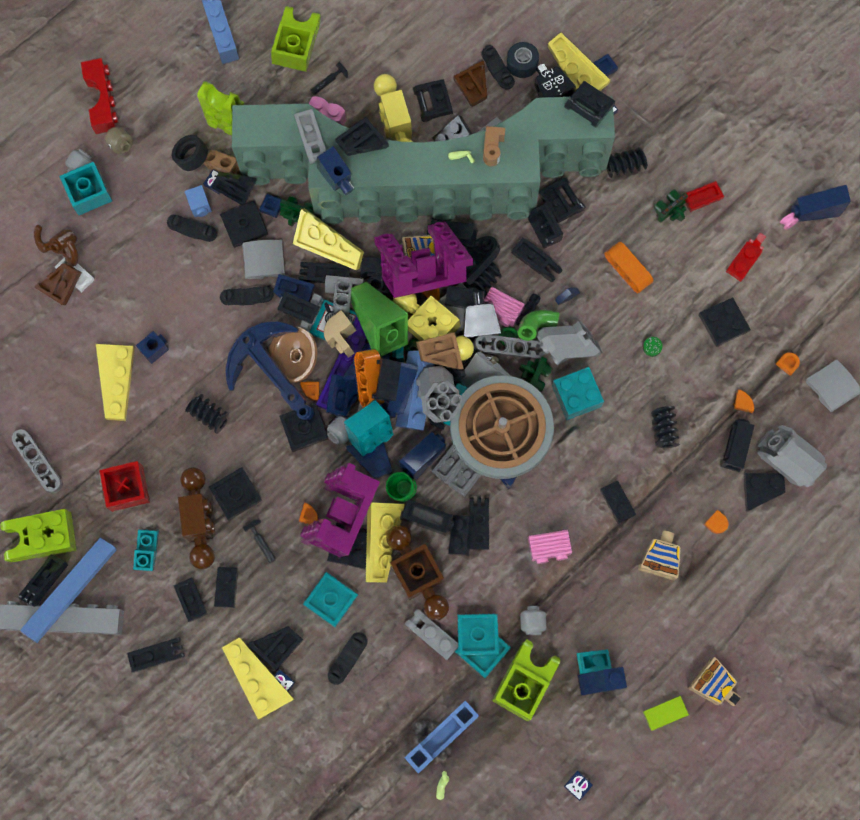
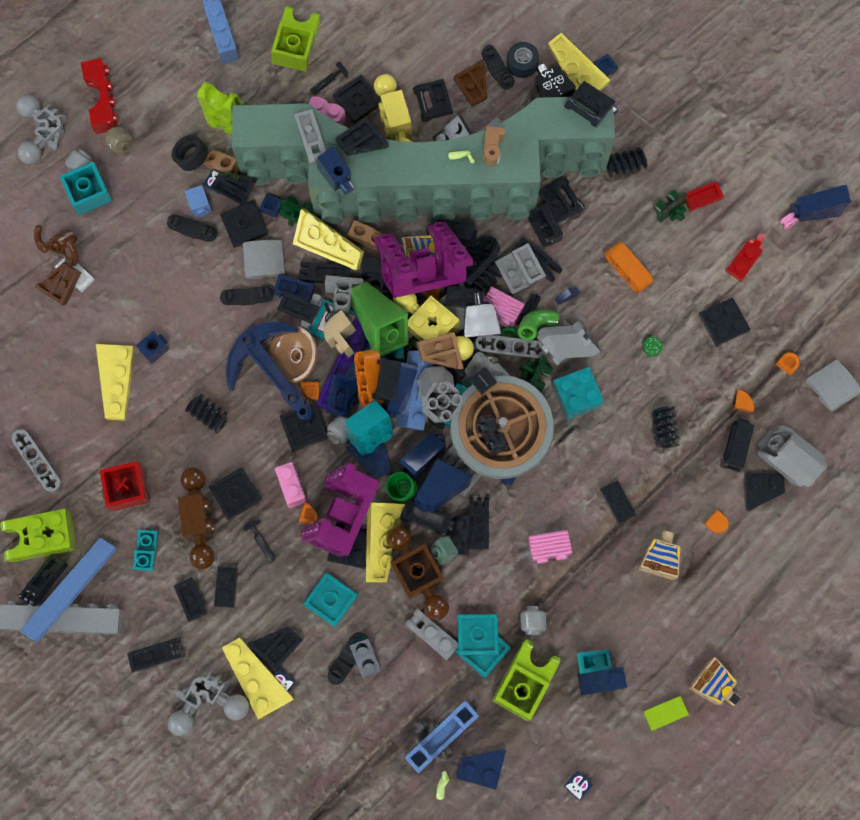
none -> light grey piece [16,95,67,165]
none -> light grey piece [168,670,249,737]
none -> bright pink brick [275,462,307,508]
none -> black plate [333,75,381,124]
none -> medium nougat leg [347,220,382,250]
none -> plate [348,635,381,678]
none -> dark blue slope [415,459,472,513]
none -> sand green plate [428,536,459,566]
none -> dark blue wing [457,750,506,790]
none -> black tile [469,367,497,395]
none -> black hinge [475,414,509,457]
none -> light grey slope [494,243,546,295]

